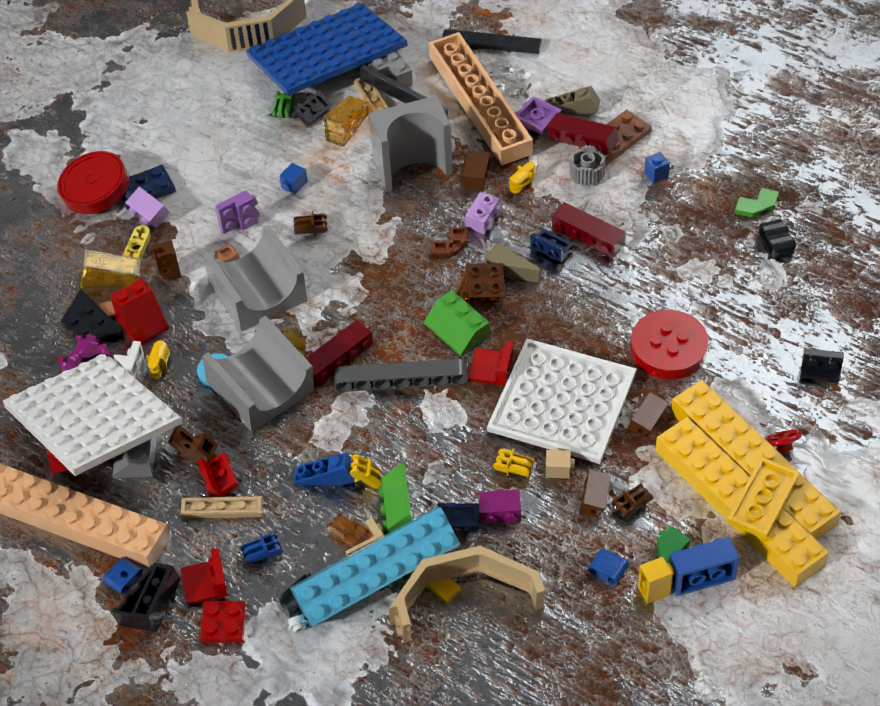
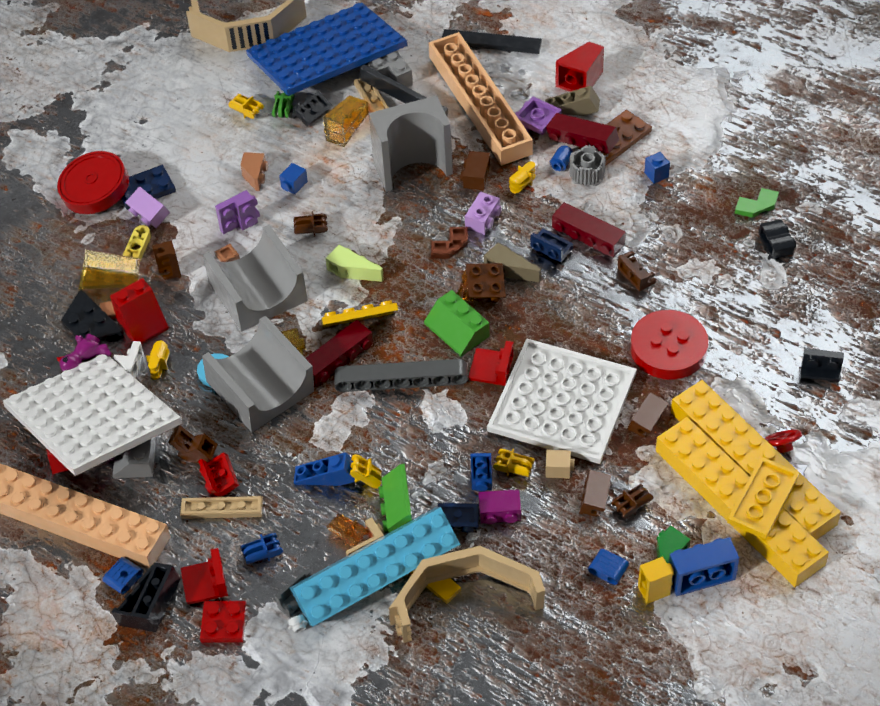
none -> yellow arm [228,93,264,119]
none -> nougat slope [240,152,268,191]
none -> yellow plate [321,300,398,328]
none -> yellowish green slope [325,245,384,282]
none -> blue slope [470,453,492,491]
none -> blue brick [550,145,573,171]
none -> red slope [555,42,604,92]
none -> reddish brown hinge [618,251,656,292]

